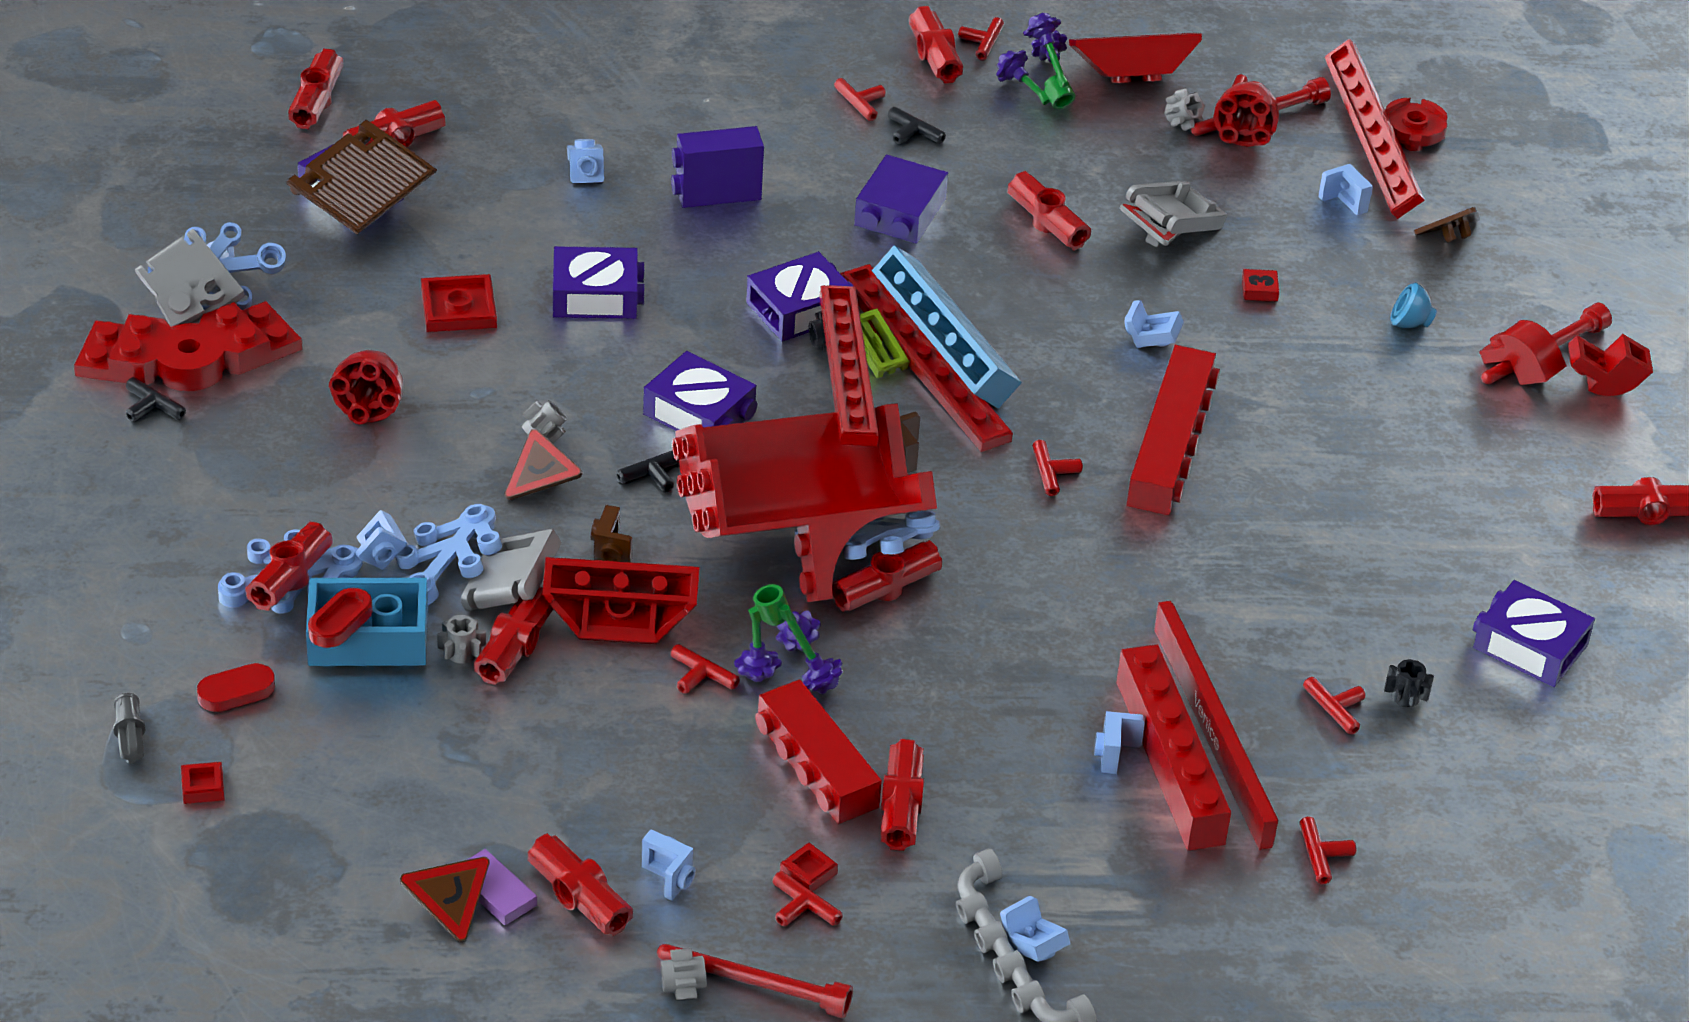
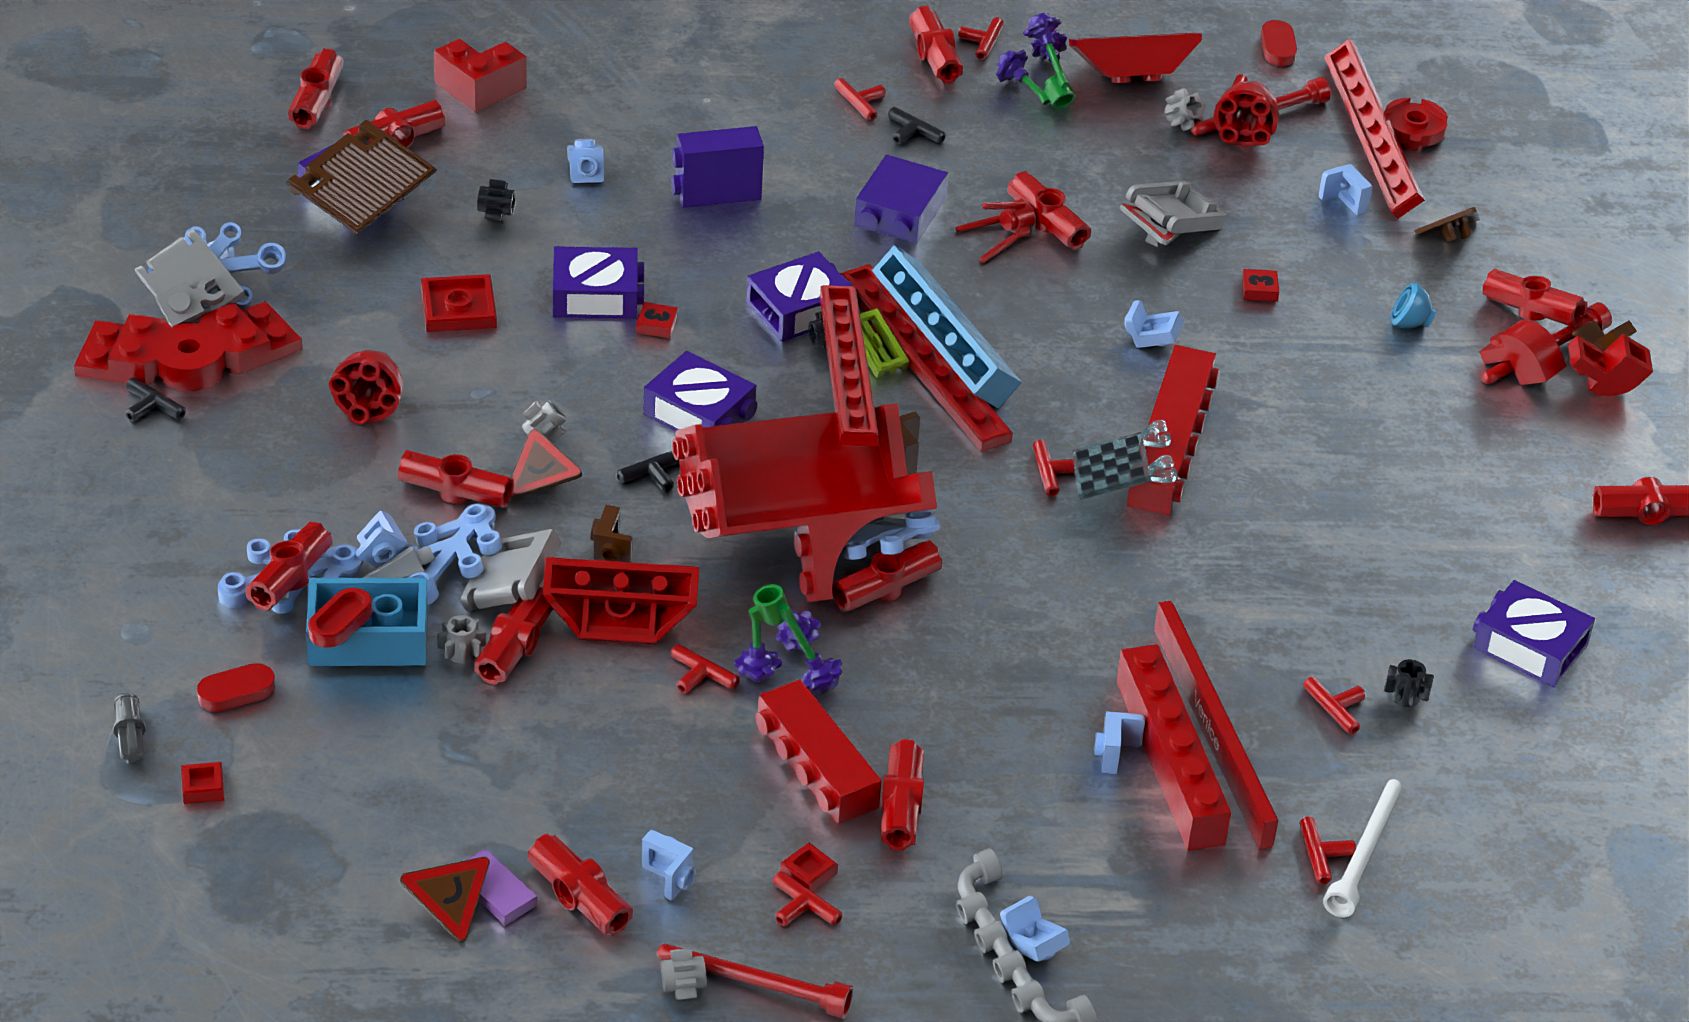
none -> light grey piece [362,546,435,578]
none -> red piece [398,450,514,508]
none -> red brick [434,38,527,113]
none -> black gear [477,179,516,222]
none -> red tile [636,302,678,338]
none -> red plant [956,199,1036,263]
none -> clear light blue flag [1072,420,1178,500]
none -> red tile [1261,20,1297,66]
none -> white piece [1323,779,1402,918]
none -> red piece [1483,269,1588,328]
none -> reddish brown bracket [1573,320,1637,351]

